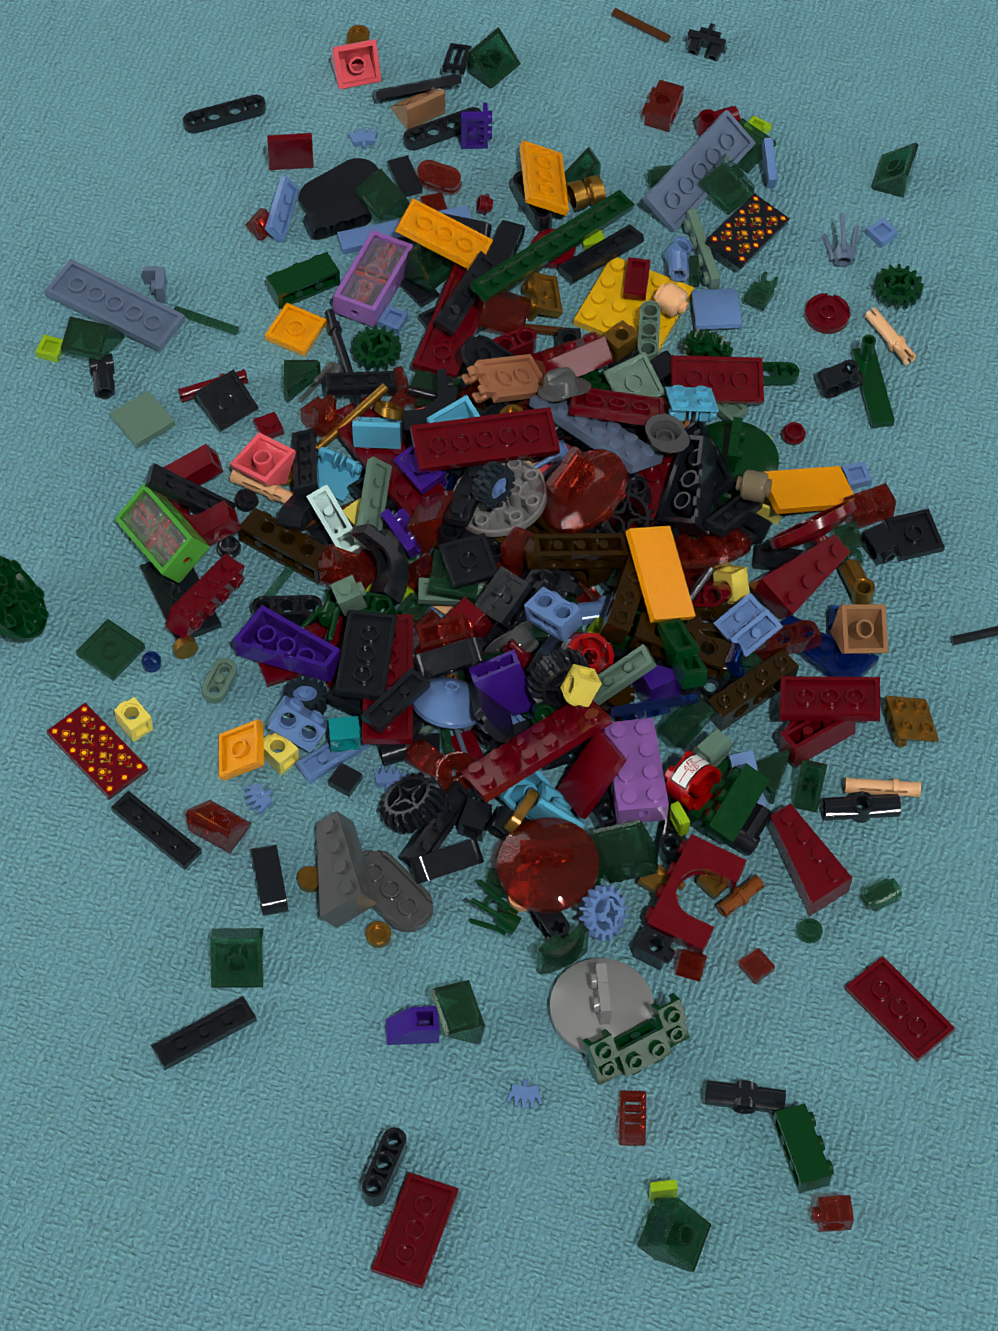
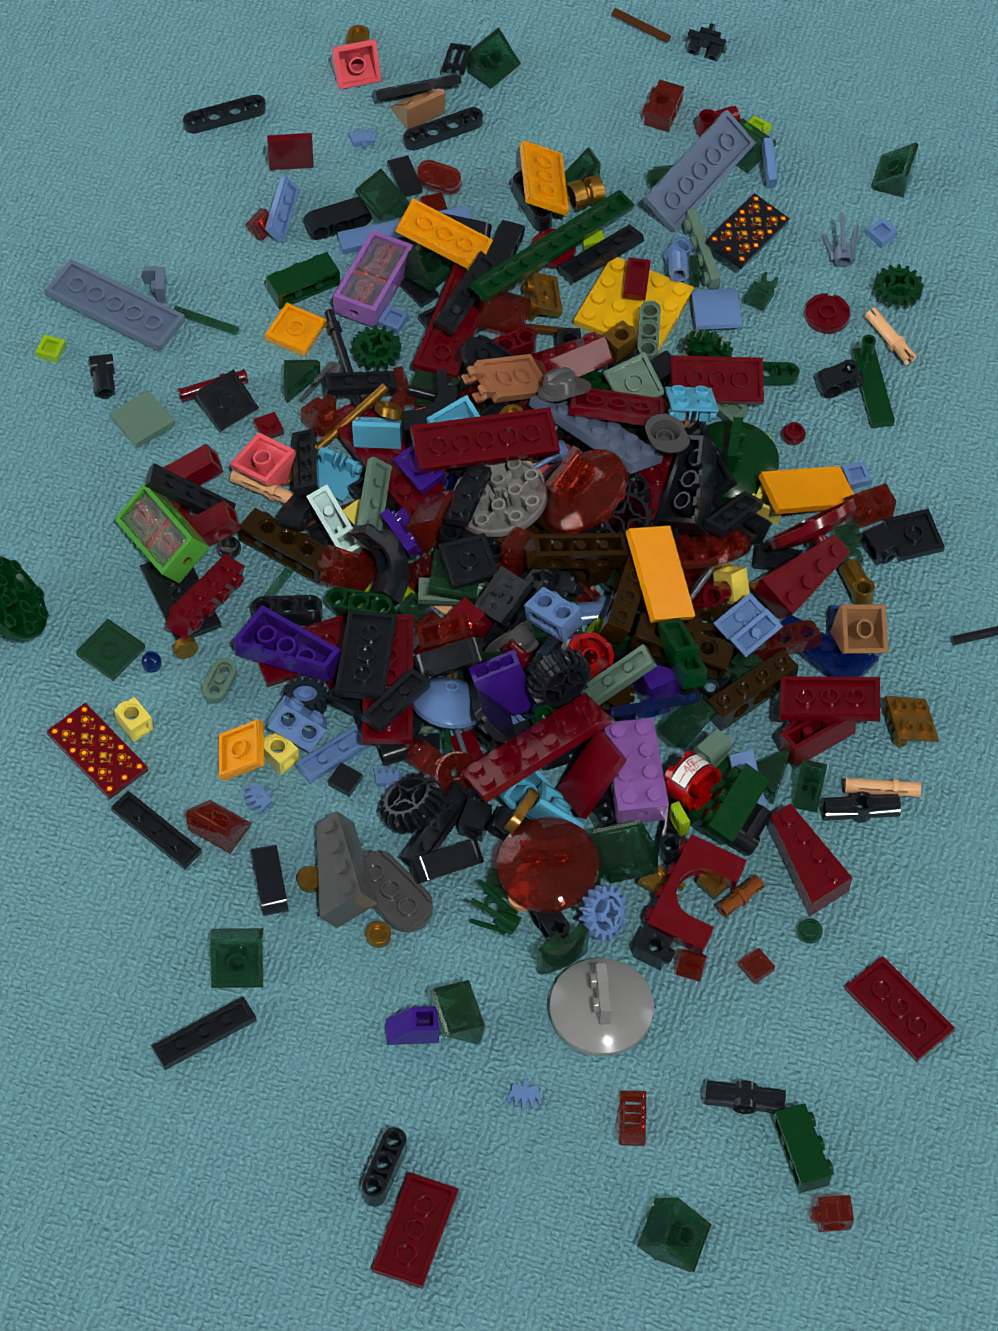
clear green slope [61,316,125,361] -> none
black plate [235,489,259,512] -> none
black tile [299,158,380,214] -> none
dark green plant [300,601,341,643] -> none
teal brick [328,716,362,752] -> none
sand green brick [330,575,367,617] -> none
dark purple bracket [461,102,492,149] -> none
black wheel [471,461,515,509] -> none
dark red plate [476,193,493,215] -> none
light yellow brick [560,664,602,707] -> none
dark green bracket [582,993,690,1085] -> none
lime tile [649,1179,678,1202] -> none
light nougat head [654,283,689,317] -> none
clear green slope [698,153,755,215] -> none
clear blue tile [725,643,745,678] -> none
dark tan head [736,470,772,503] -> none
clear green brick [862,878,902,912] -> none

